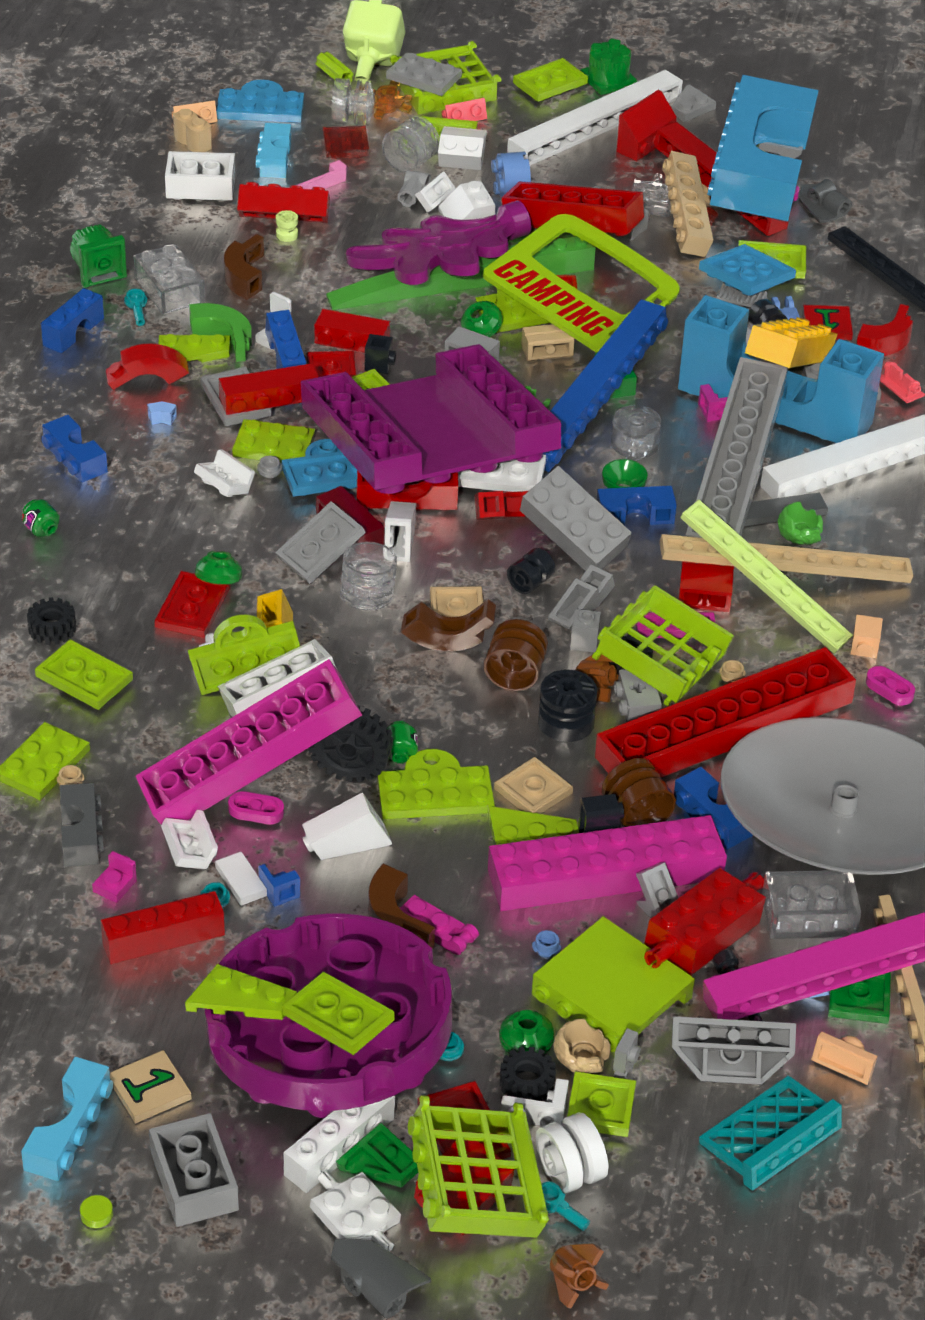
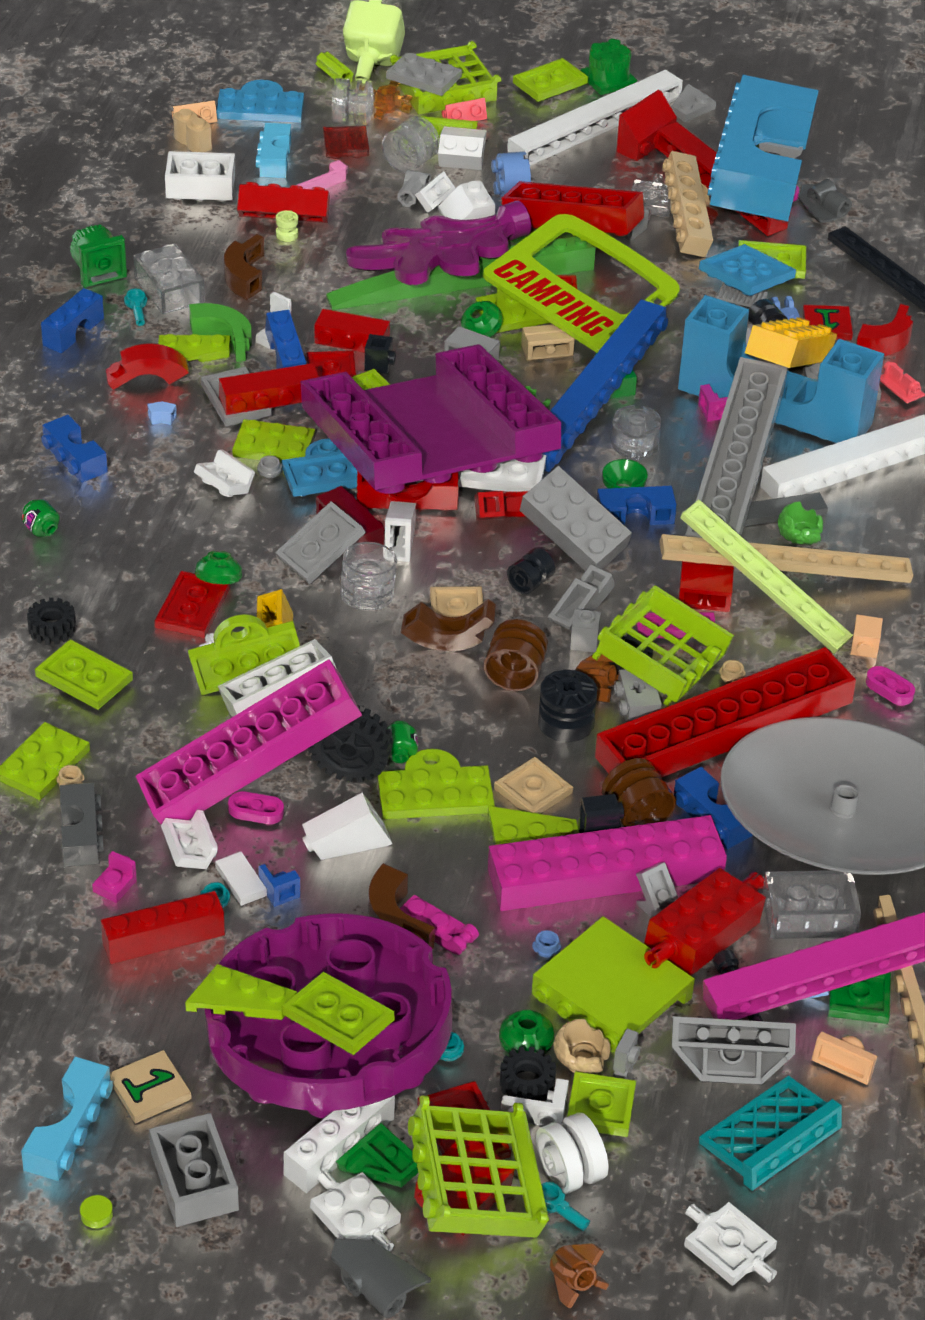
none -> white plate [684,1202,777,1286]

